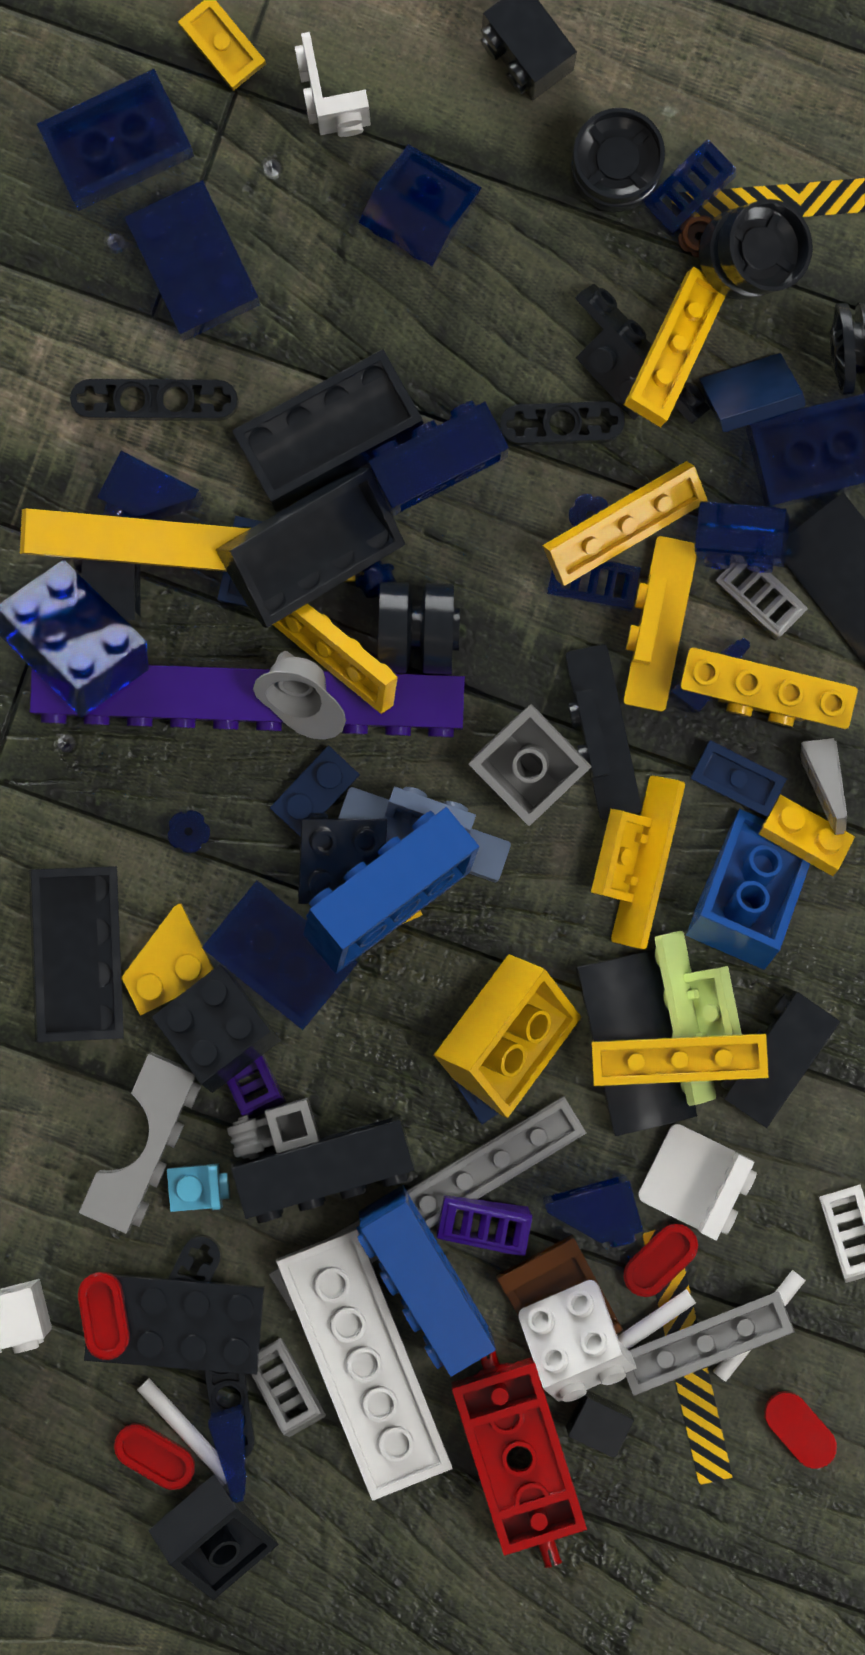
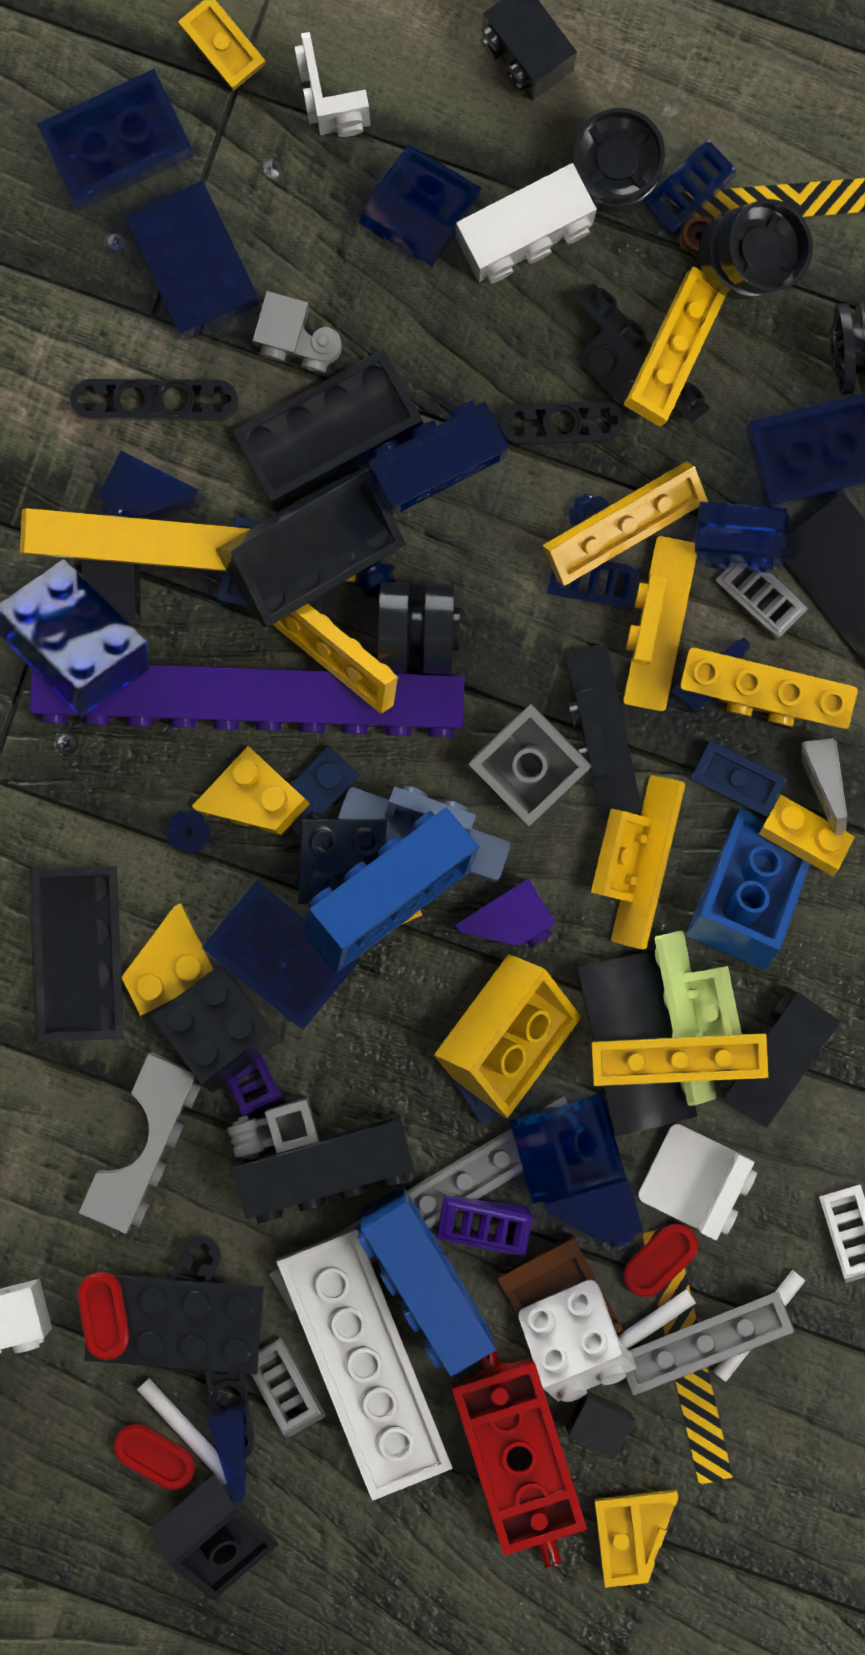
medium azure bracket [167,1163,230,1212] -> none
light grey piece [253,651,346,740] -> none
dark blue tile [699,353,806,432] -> none
red tile [764,1391,837,1469] -> none
none -> yellow wing [192,746,310,835]
none -> light grey brick [253,291,342,374]
none -> white brick [455,163,597,284]
none -> dark purple slope [455,879,556,948]
none -> clear blue slope [509,1092,626,1204]
none -> yellow wing [594,1490,678,1588]

